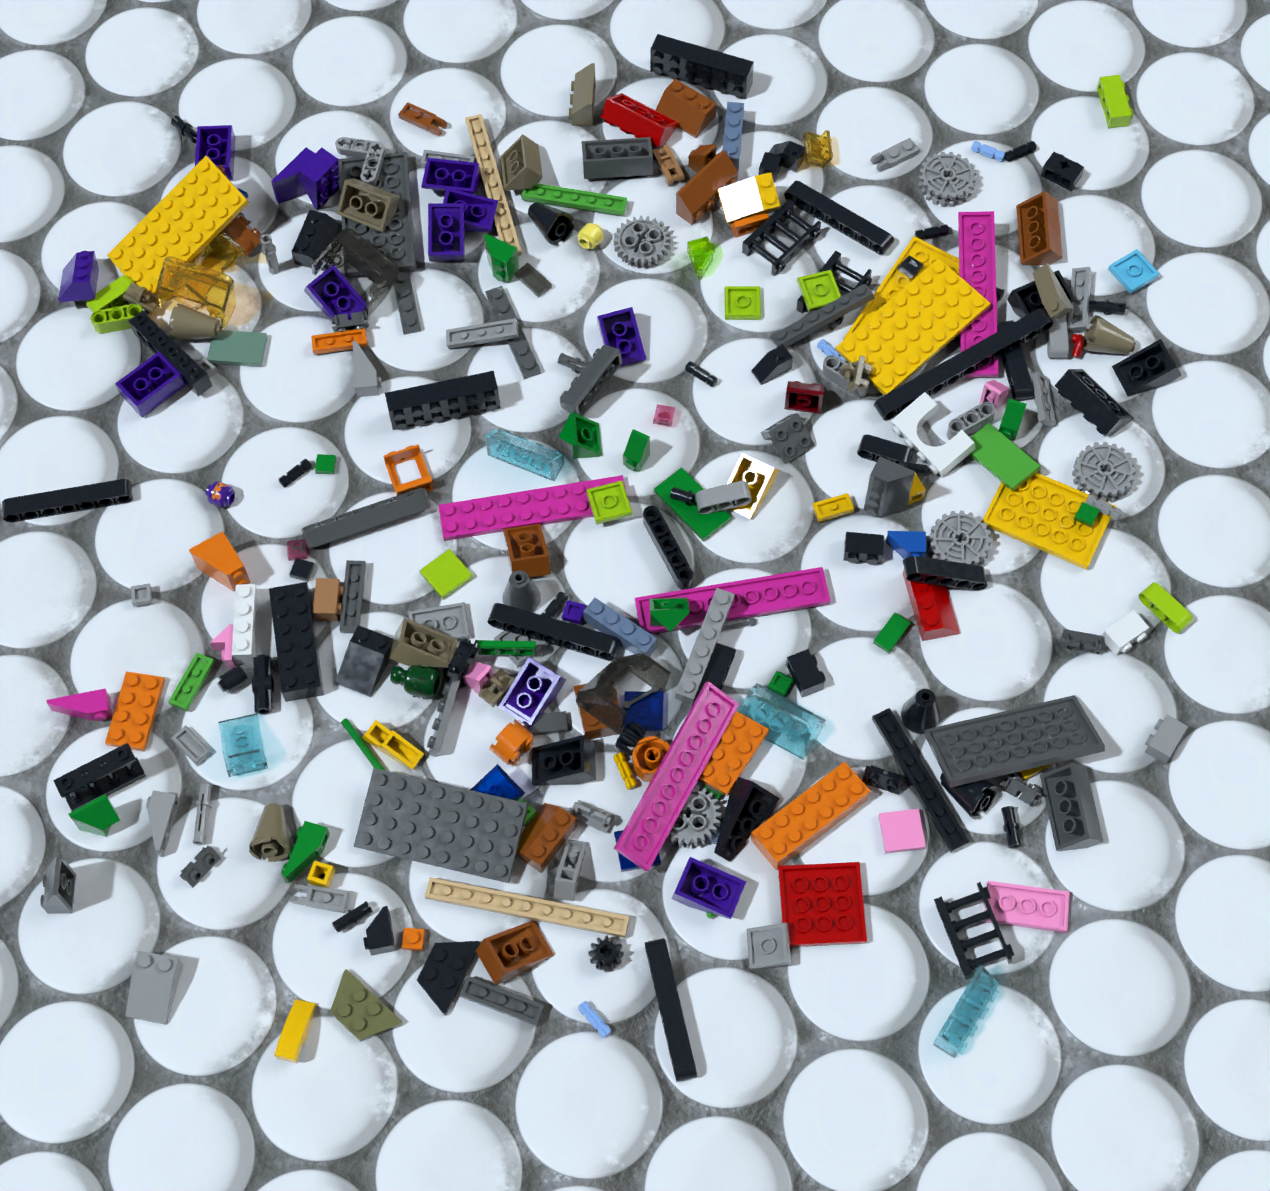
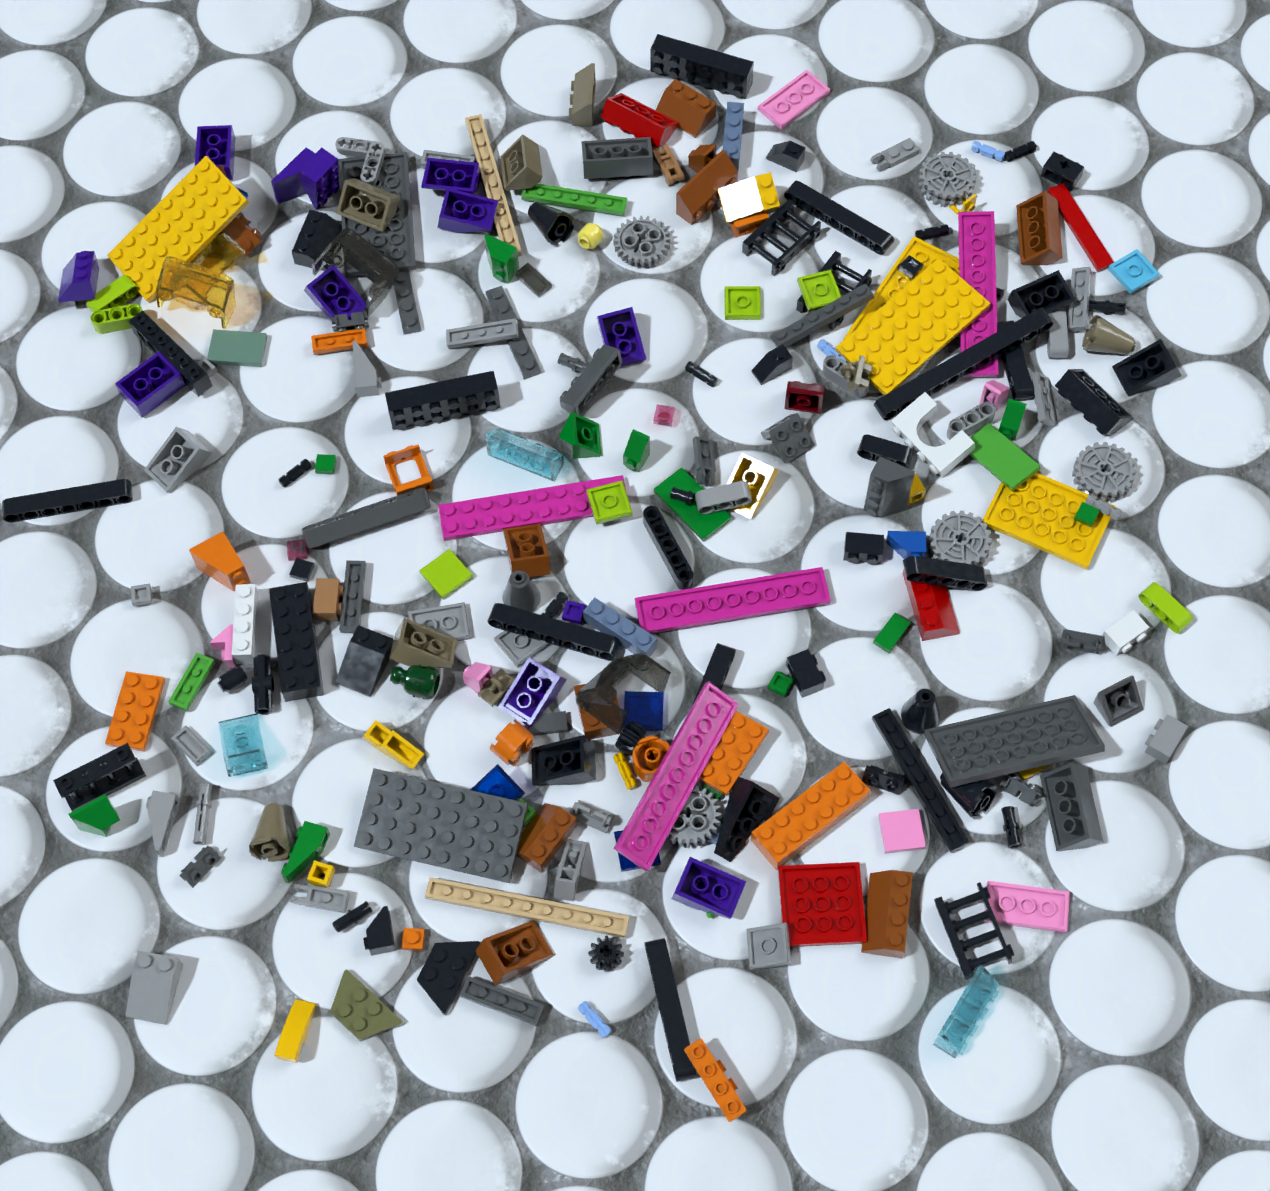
dark grey slope [40,855,76,914] -> none
dark pink slope [46,688,112,721] -> none
dark tan hips [123,282,161,313] -> none
dark tan cone [169,303,222,340] -> none
black pin [171,115,197,143] -> none
dark purple head [206,481,235,508] -> none
light grey pin [260,234,280,274] -> none
green bar [341,718,386,771] -> none
dark orange hinge [398,102,448,136] -> none
plate [427,648,461,757] -> none
dark purple slope [428,203,465,261] -> none
black hinge [448,638,478,680] -> none
green tile [477,640,537,656] -> none
dark grey hinge [623,685,659,710] -> none
green slope [649,597,689,632] -> none
light grey brick [675,588,735,705] -> none
clear neon green slope [687,236,715,280] -> none
dark grey hinge [722,618,756,632] -> none
clear light blue slope [739,683,826,760] -> none
black brick [758,151,782,183] -> none
clear yellow bracket [803,130,833,168] -> none
yellow plate [812,493,855,522] -> none
black axle [898,461,930,476] -> none
dark tan slope [1032,263,1074,319] -> none
red arm [1071,334,1084,358] -> none
lime brick [1097,75,1133,129] -> none
none -> light grey slope [144,426,212,493]
none -> orange bracket [684,1038,747,1122]
none -> dark grey hinge [693,436,716,487]
none -> bright pink tile [758,70,830,130]
none -> dark orange slope [861,870,913,959]
none -> yellow bracket [948,194,977,215]
none -> red tile [1047,183,1114,272]
none -> flat silver slope [1093,675,1144,727]

